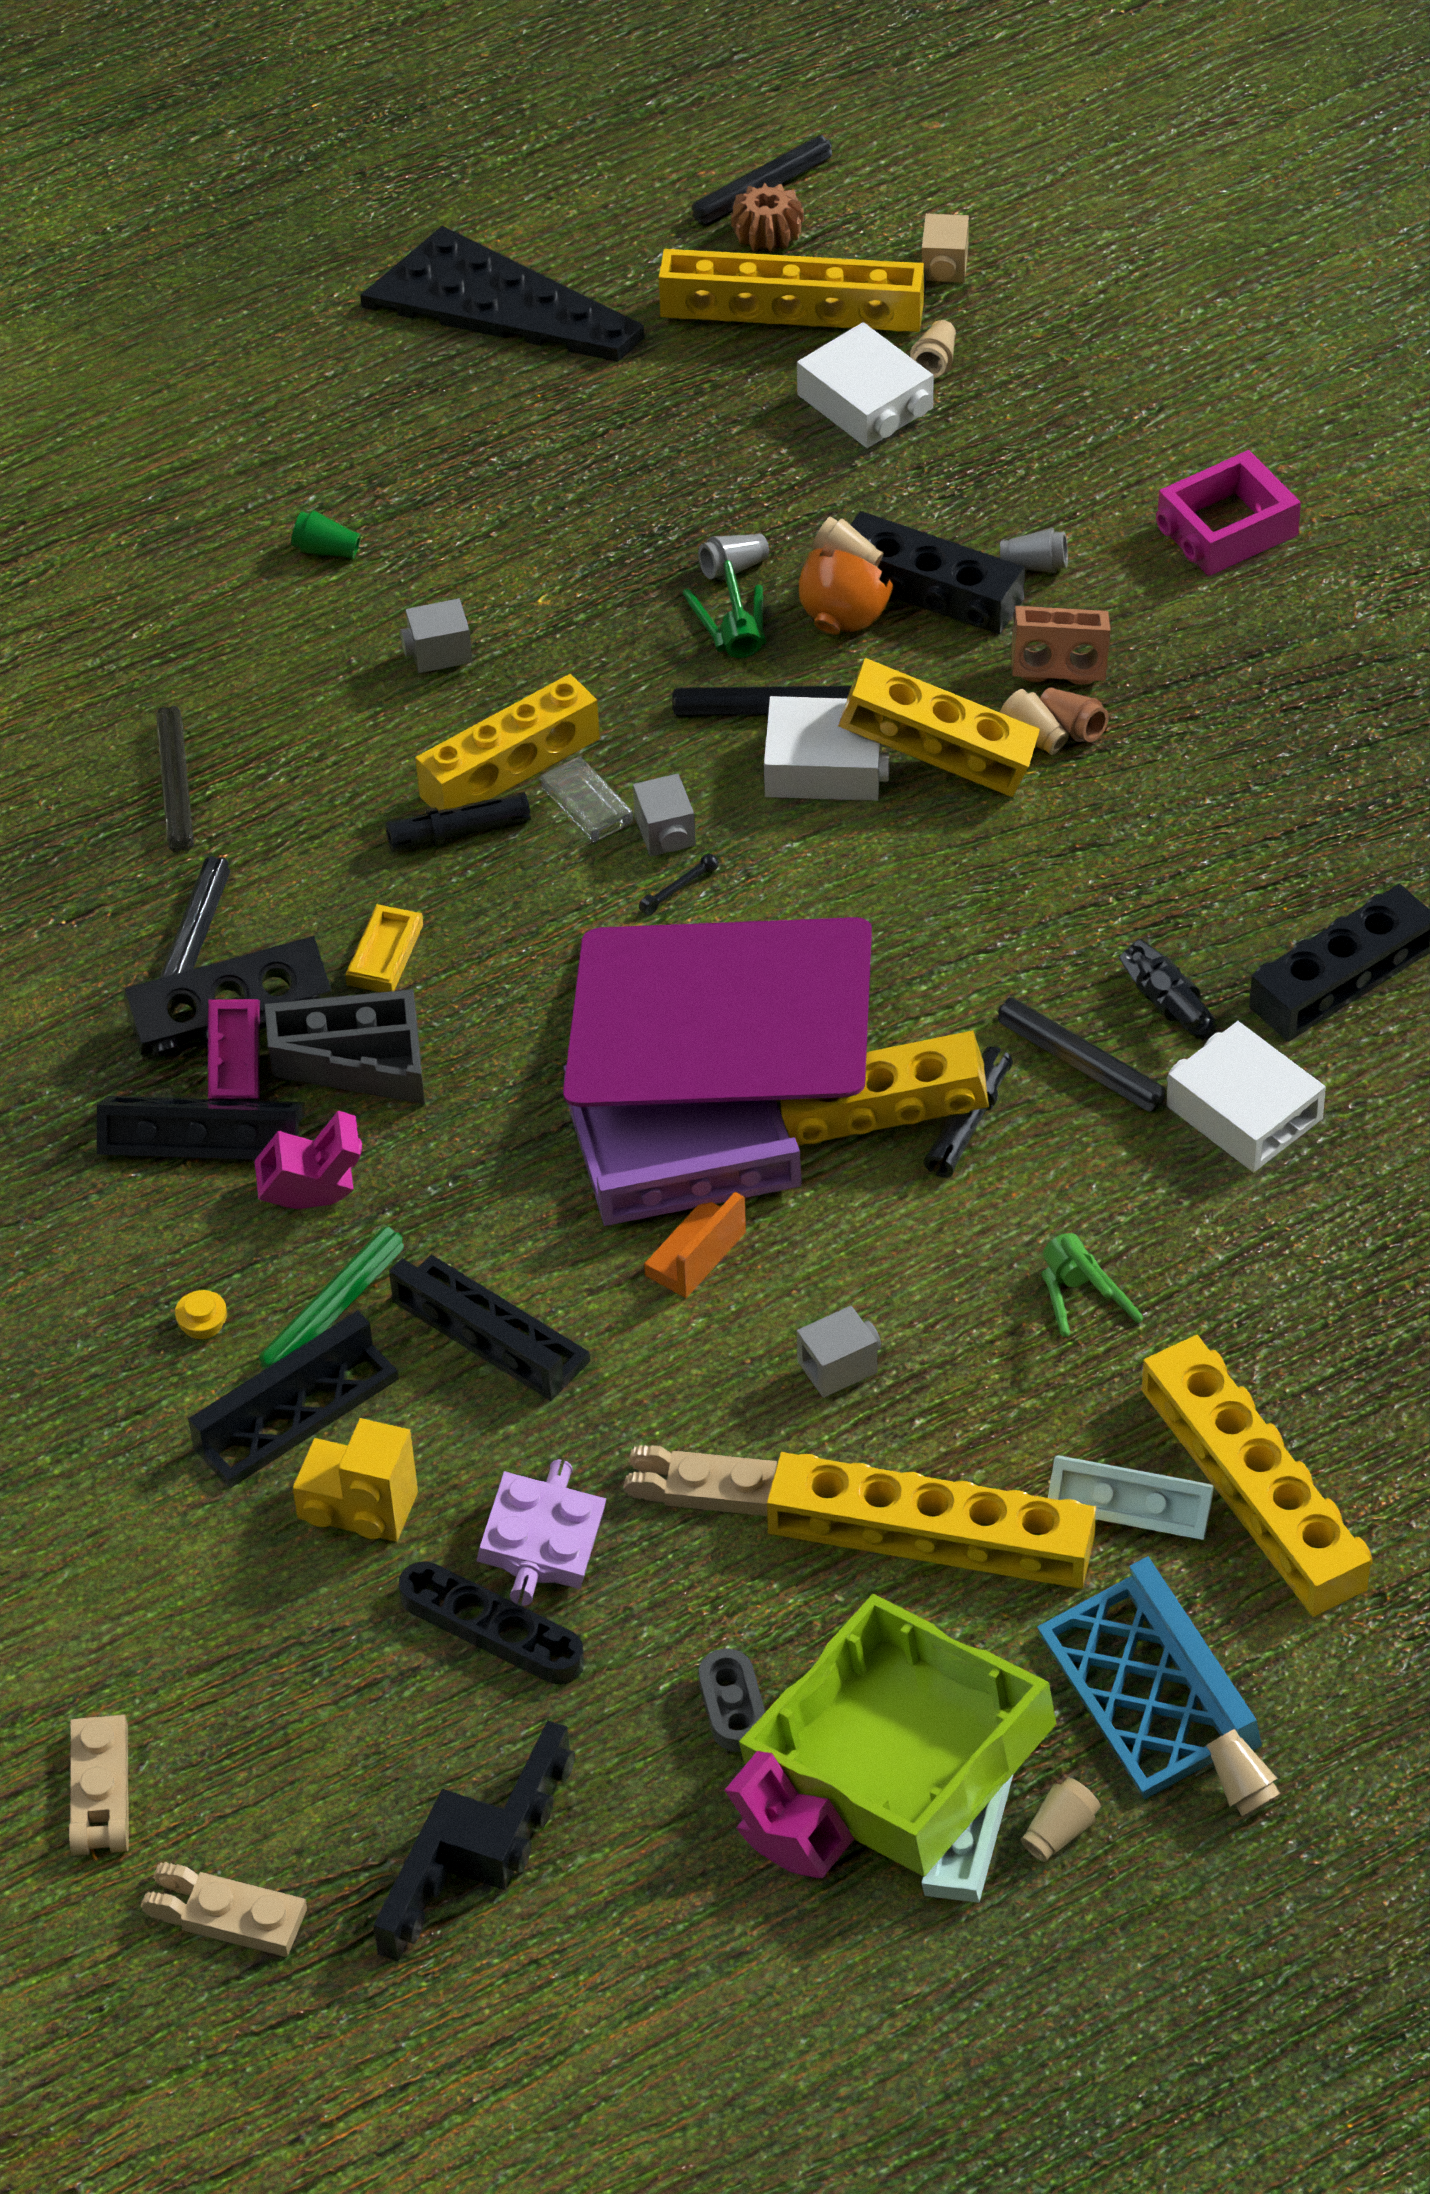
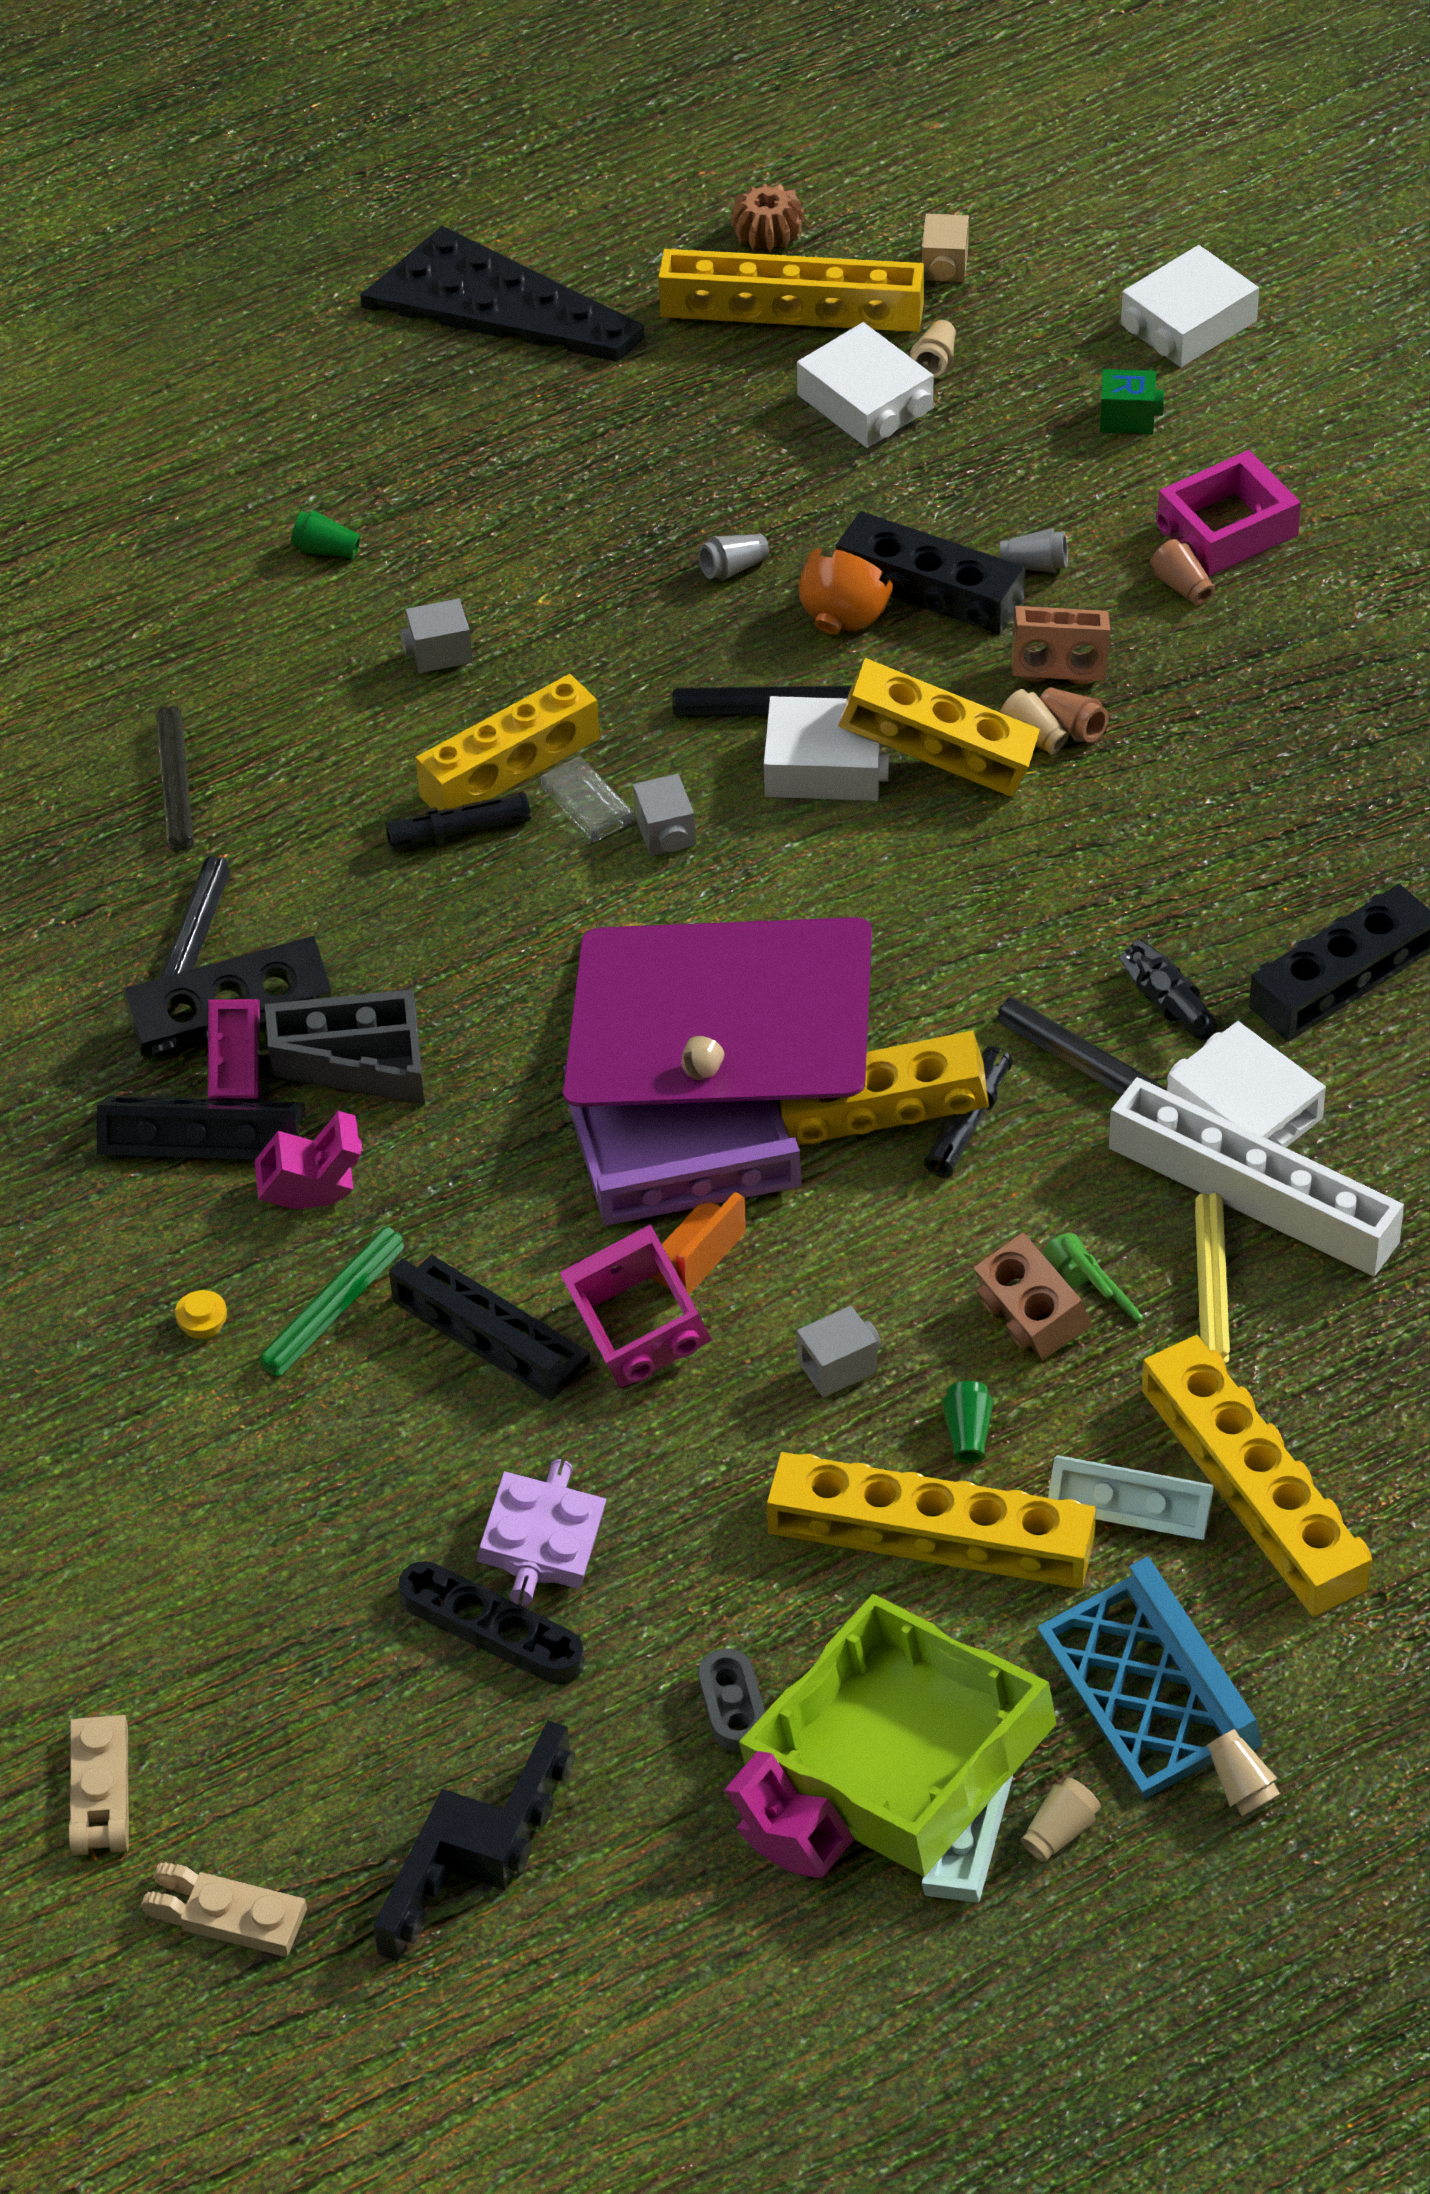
black fence [188,1310,399,1489] -> none
yellow brick [293,1418,418,1542] -> none
yellow tile [345,904,424,992] -> none
tan hinge [623,1445,777,1516] -> none
black hinge [639,853,719,916] -> none
green plant [683,560,766,658] -> none
black axle [692,135,832,225] -> none
tan cone [812,517,883,567] -> none
none -> dark pink window [559,1224,712,1389]
none -> tan hinge [681,1036,725,1080]
none -> green cone [941,1381,994,1463]
none -> nougat brick [973,1232,1092,1361]
none -> green brick [1100,369,1164,434]
none -> white brick [1109,1077,1404,1277]
none -> white brick [1121,245,1259,368]
none -> nougat cone [1150,539,1215,606]
none -> light yellow axle [1195,1193,1230,1364]

